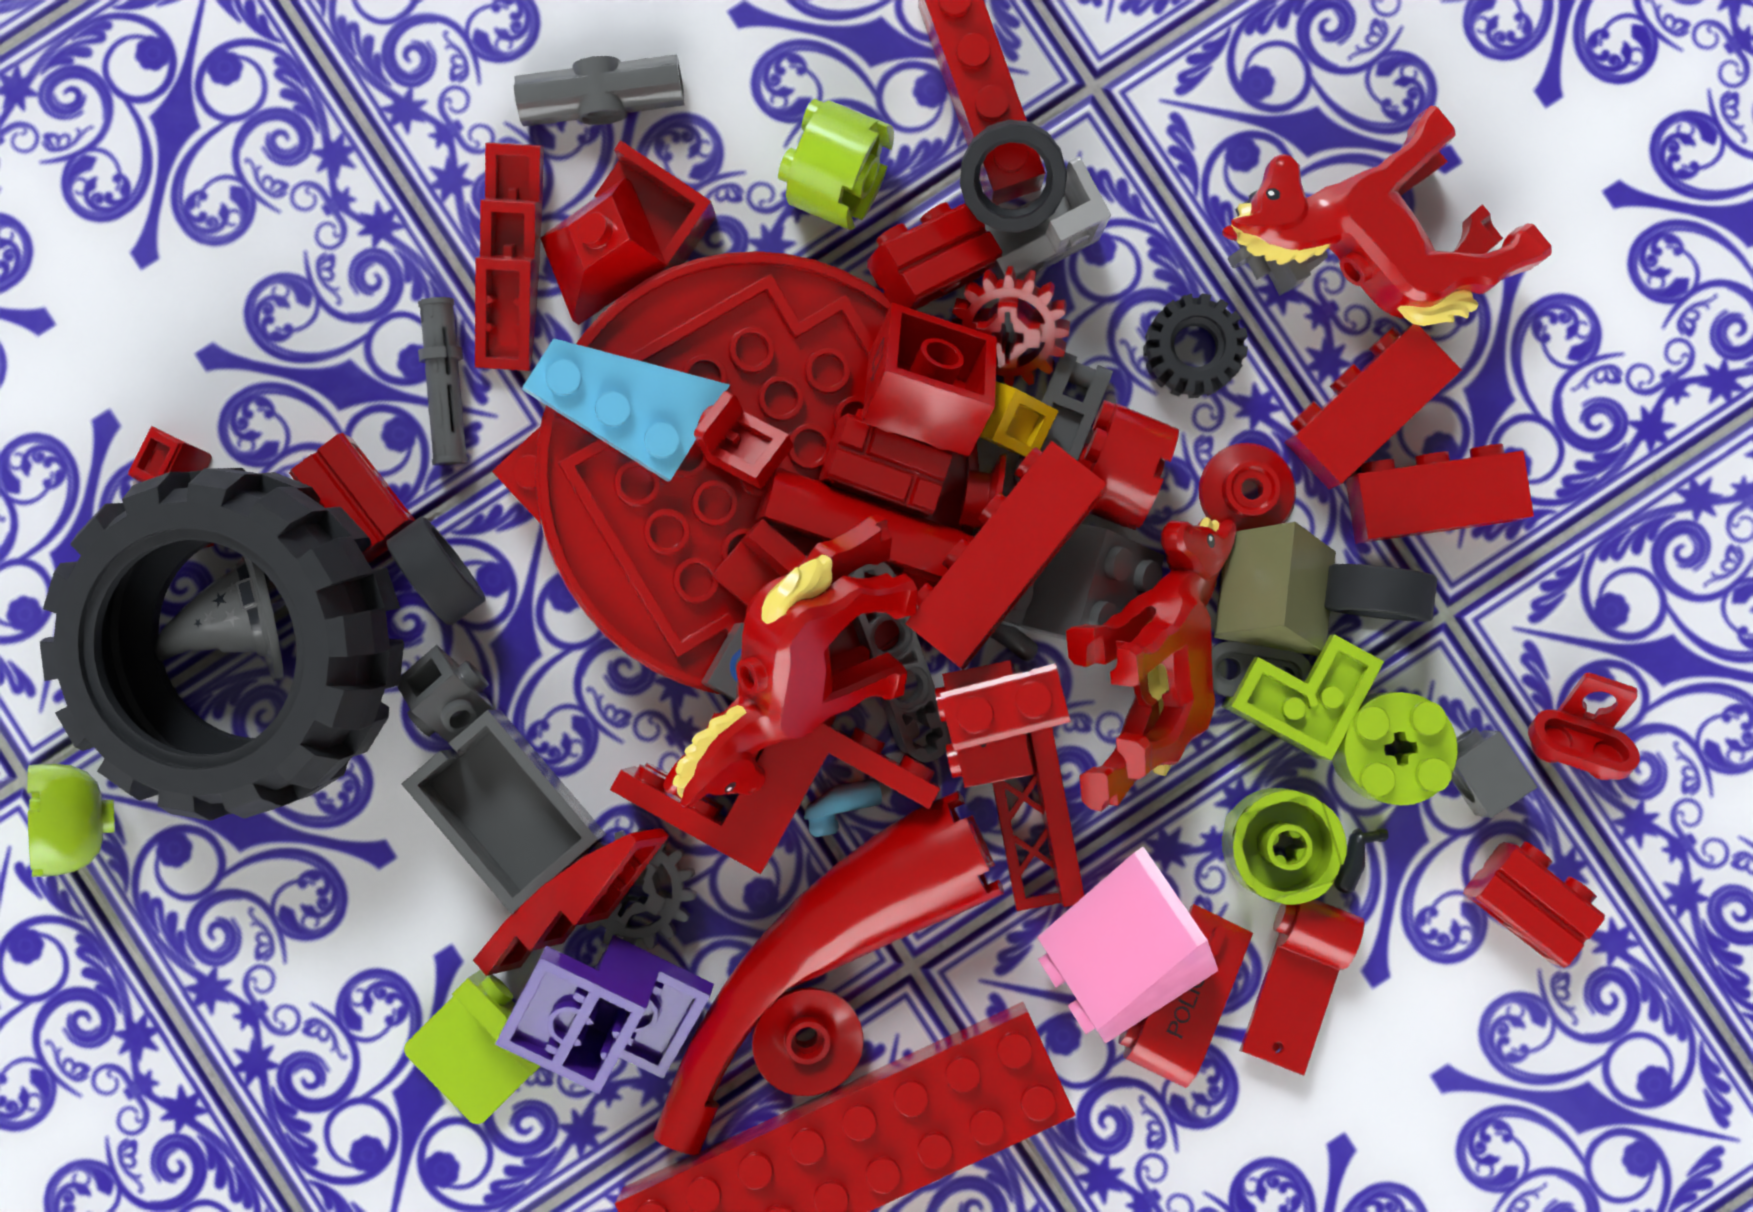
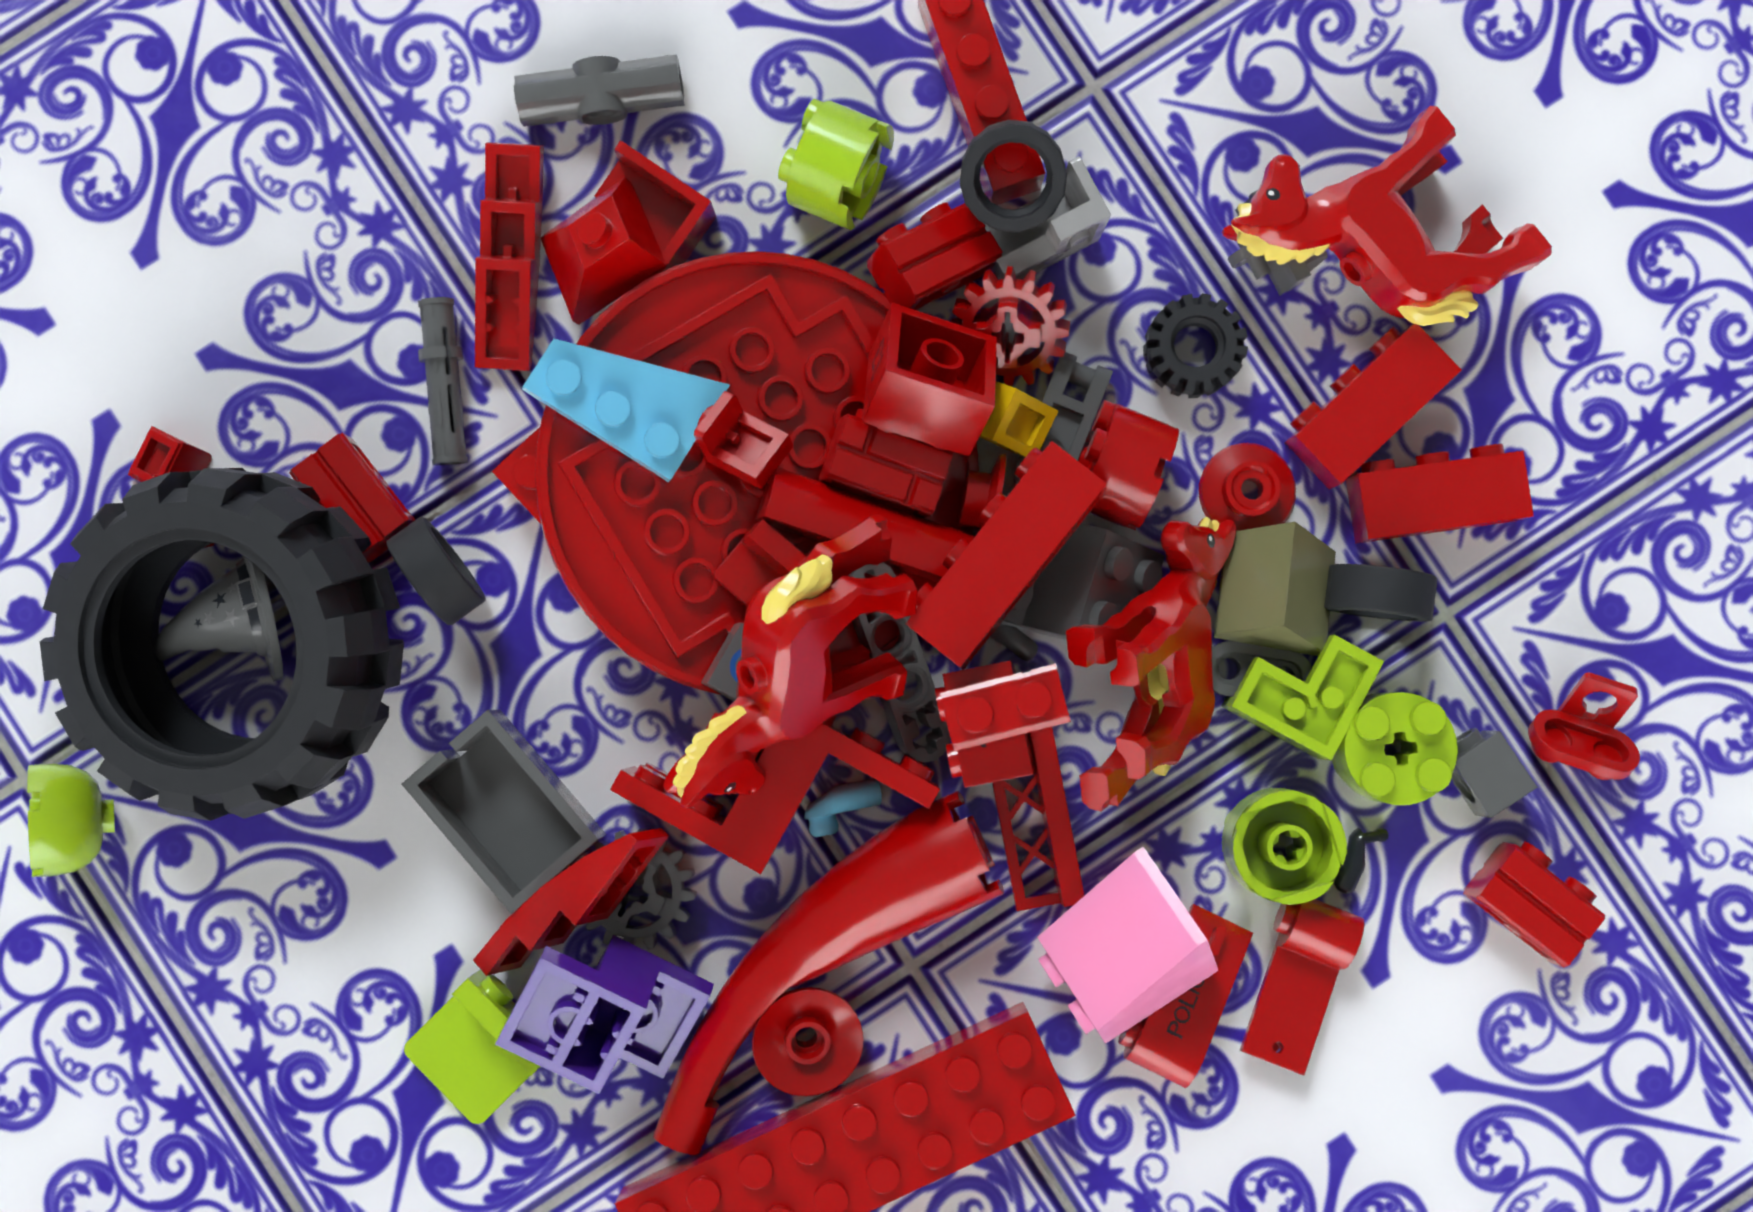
dark grey brick [397,645,495,743] -> none

